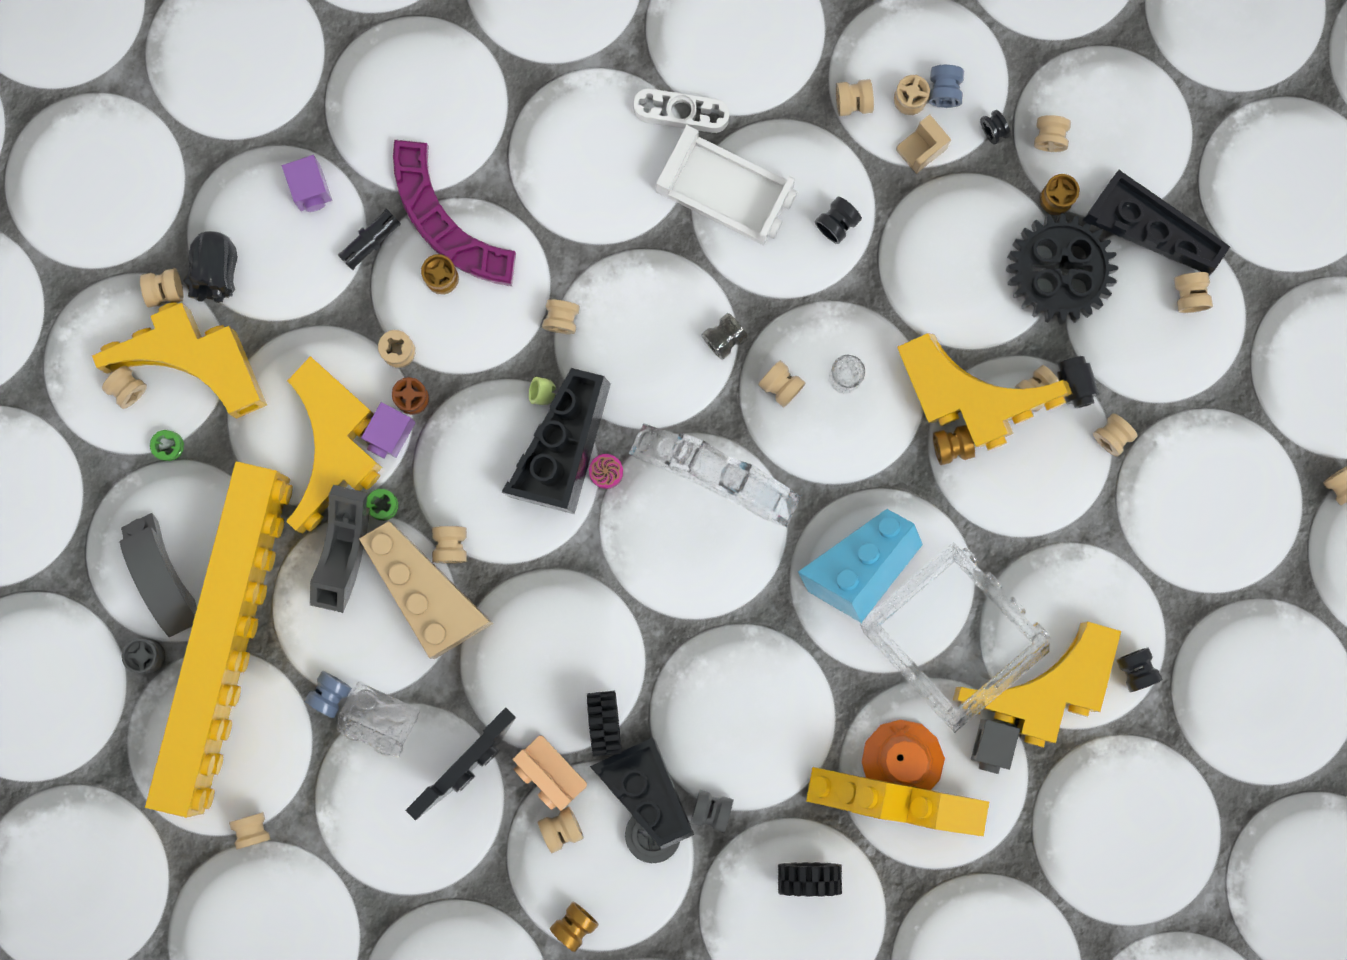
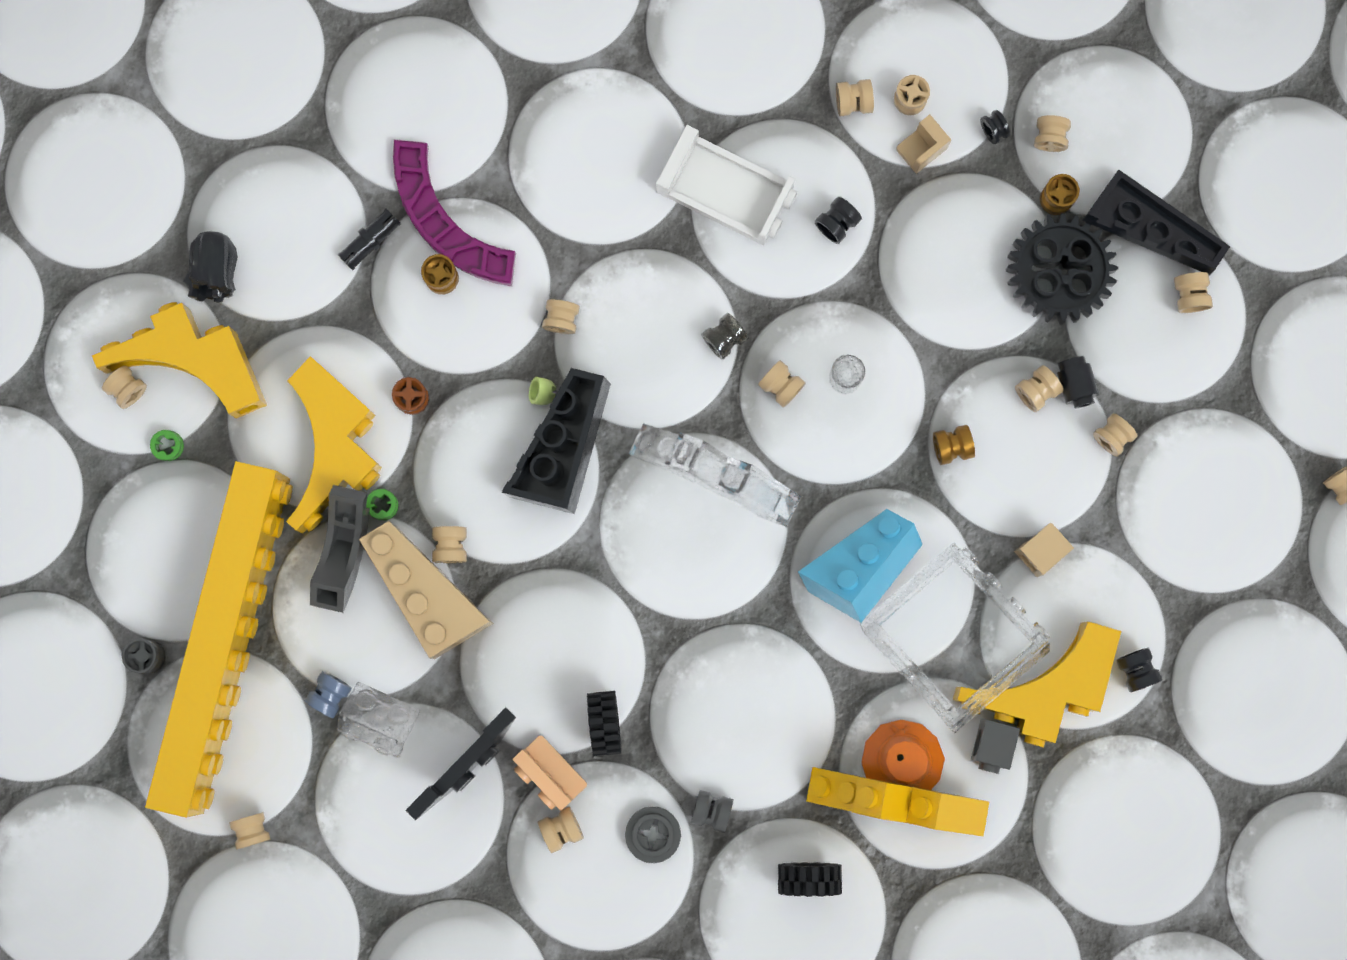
dark grey arch [119,513,197,637] -> none
tan wheel [140,268,184,308] -> none
medium lavender brick [281,154,333,212] -> none
medium lavender brick [361,402,416,459] -> none
tan wheel [378,330,416,368] -> none
pearl gold wheel [550,901,599,952] -> none
tile [589,454,623,489] -> none
black wing [590,737,694,849] -> none
white beam [633,88,730,133] -> none
yellow arch [897,333,1072,451] -> none
sand blue wheel [929,64,964,108] -> none
none -> tan panel [1014,523,1074,577]

